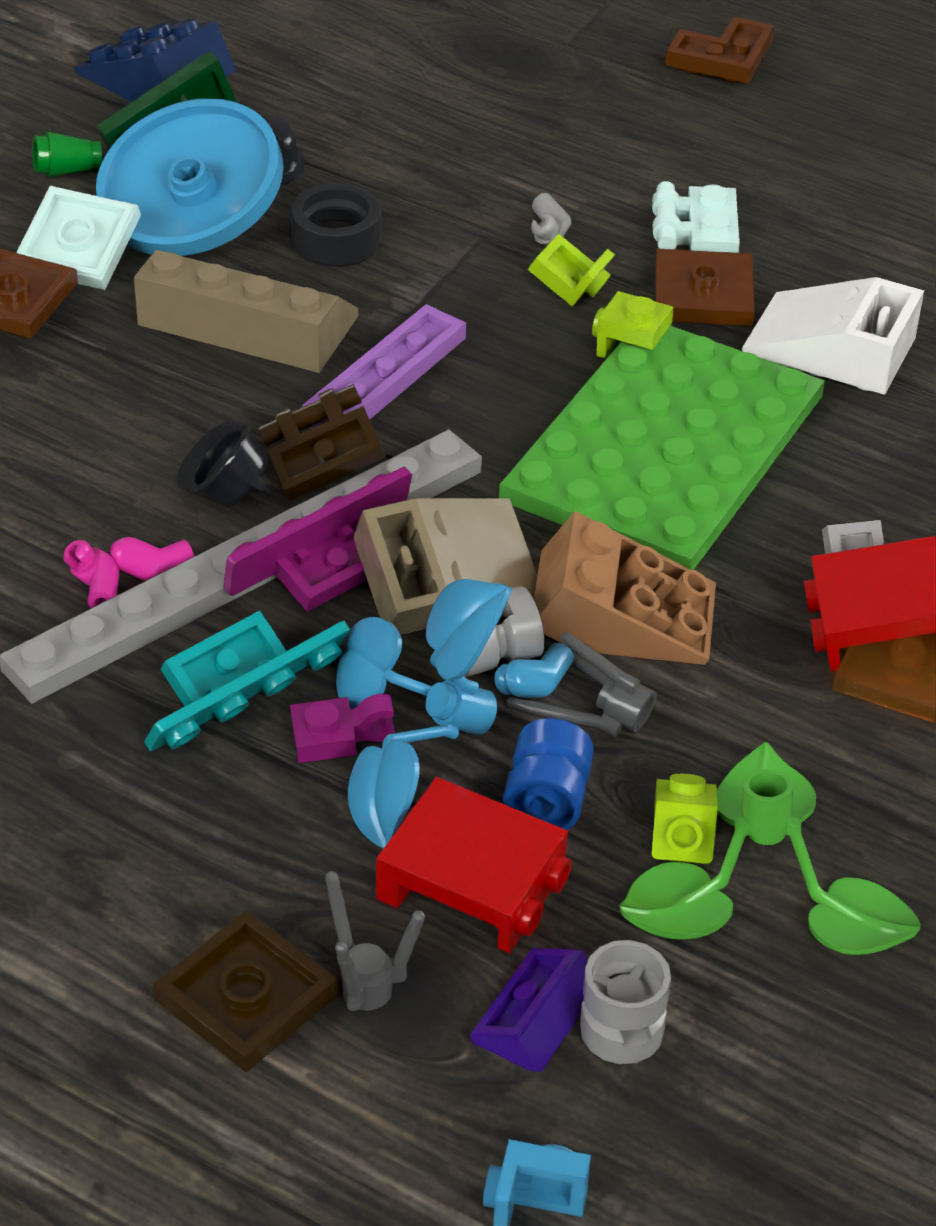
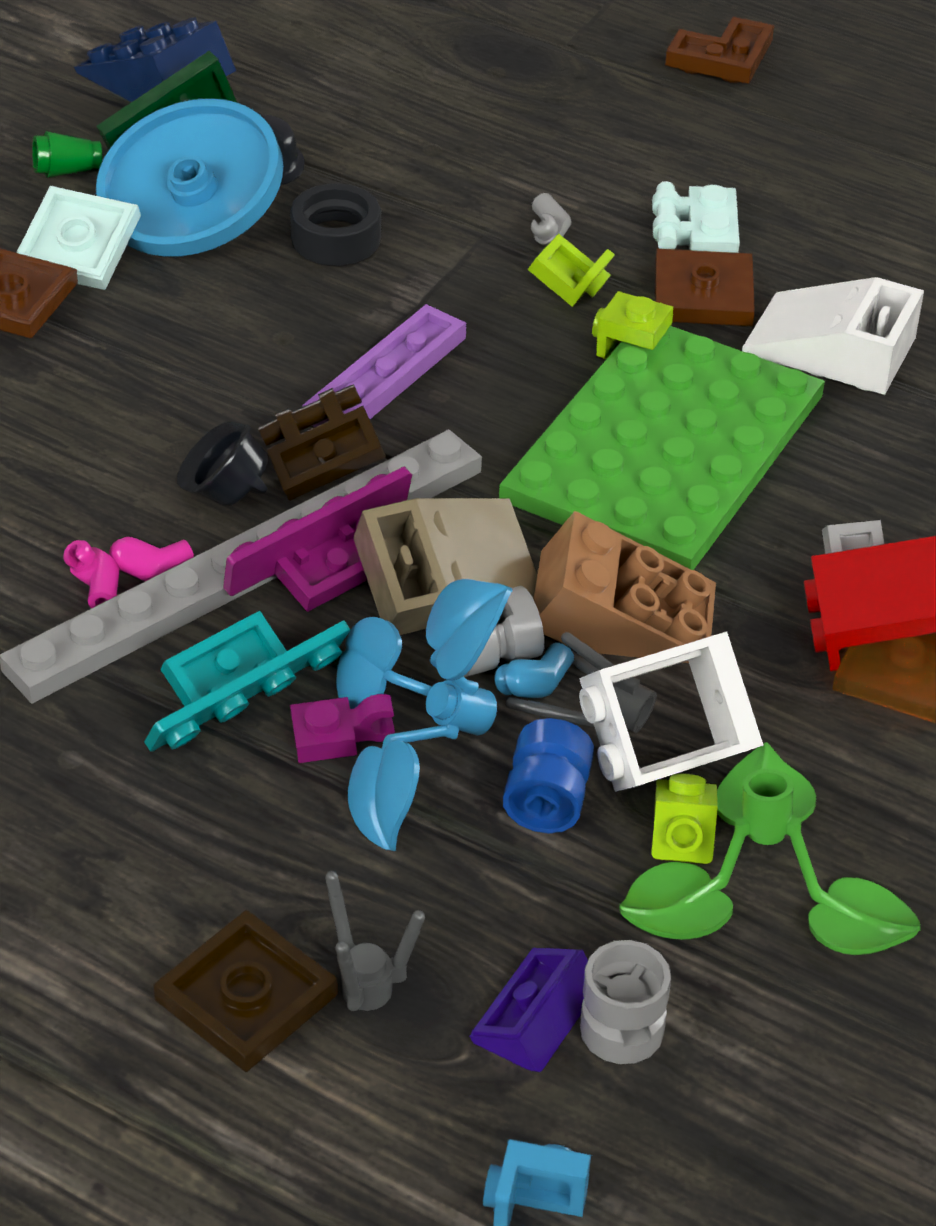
dark tan slope [134,250,358,373] -> none
red panel [376,777,572,954] -> none
none -> white window [579,632,763,792]

